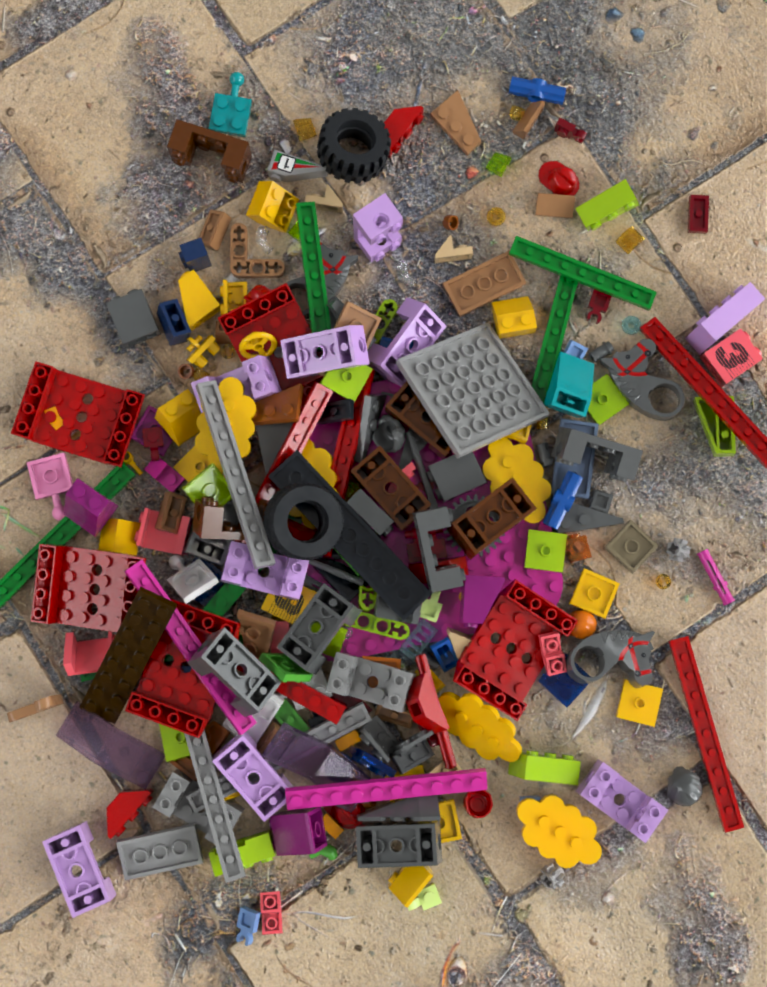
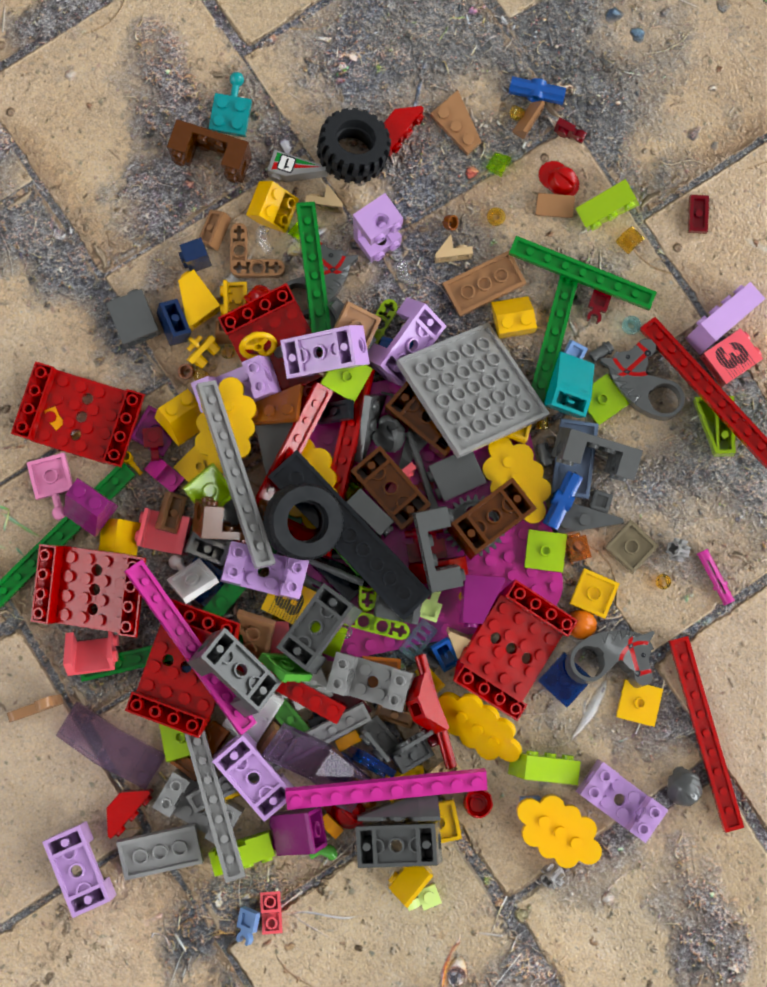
dark brown plate [79,586,177,724] -> none
clear yellow slope [293,118,317,142] -> none
coral slope [538,631,567,676] -> none

